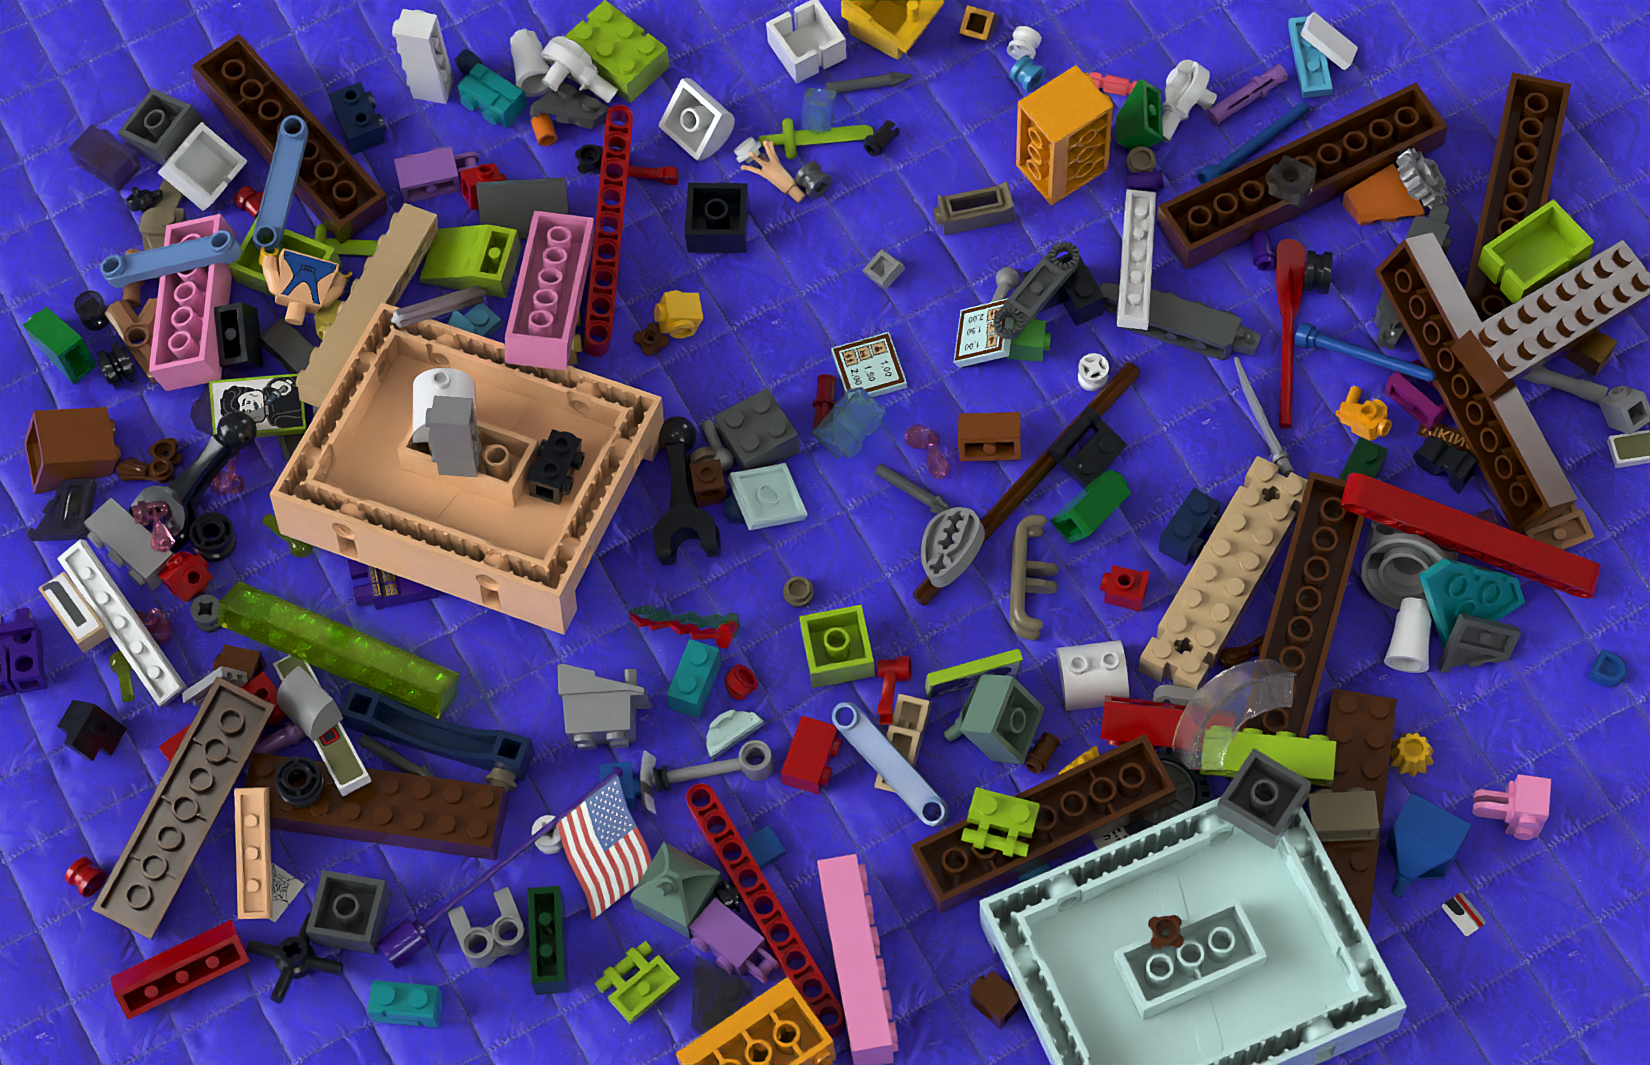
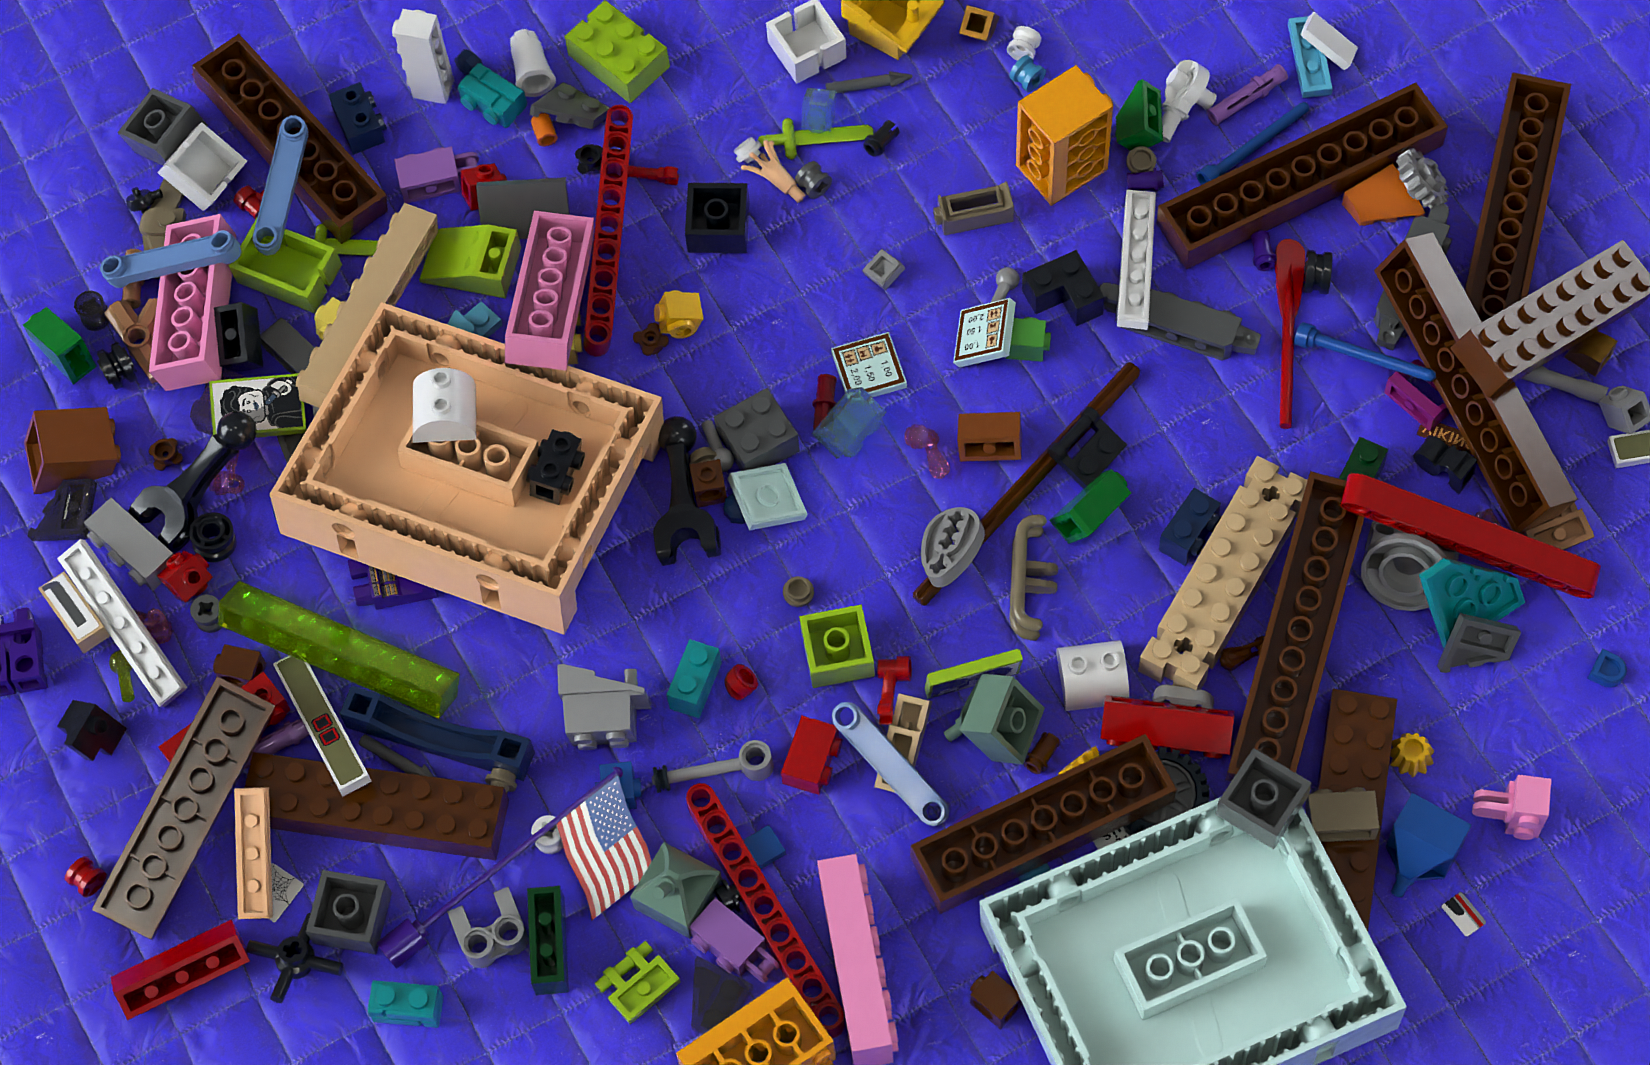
clear purple brick [68,124,142,192] -> none
reddish brown piece [116,457,176,483] -> none
clear pink piece [132,500,175,552] -> none
light grey tile [182,666,248,706] -> none
light nougat torso [258,247,352,325] -> none
clear neon green bar [261,513,314,558] -> none
black wheel [275,756,325,808] -> none
light grey brick [277,666,344,741] -> none
light grey axle [391,285,486,328] -> none
light grey brick [425,396,481,477] -> none
white pin [541,36,618,104] -> none
piece [629,605,740,649] -> none
clear sticker [640,751,656,814] -> none
white brick [658,78,735,161] -> none
light aqua tile [706,710,764,760] -> none
dark grey piece [875,464,951,513] -> none
lime plate [961,787,1040,857] -> none
dark grey plate [994,241,1080,339] -> none
white wheel [1078,353,1109,391] -> none
coral axle [1090,71,1138,96] -> none
red brick [1100,565,1150,612] -> none
reddish brown plate [1148,915,1184,950] -> none
clear panel [1172,659,1294,770] -> none
lime brick [1199,725,1336,787] -> none
light grey sword [1234,357,1294,477] -> none
clear smoke brick [1267,155,1317,208] -> none
light orange piece [1335,386,1392,441] -> none
white plant [1384,597,1432,673] -> none
lime piece [1477,199,1594,304] -> none

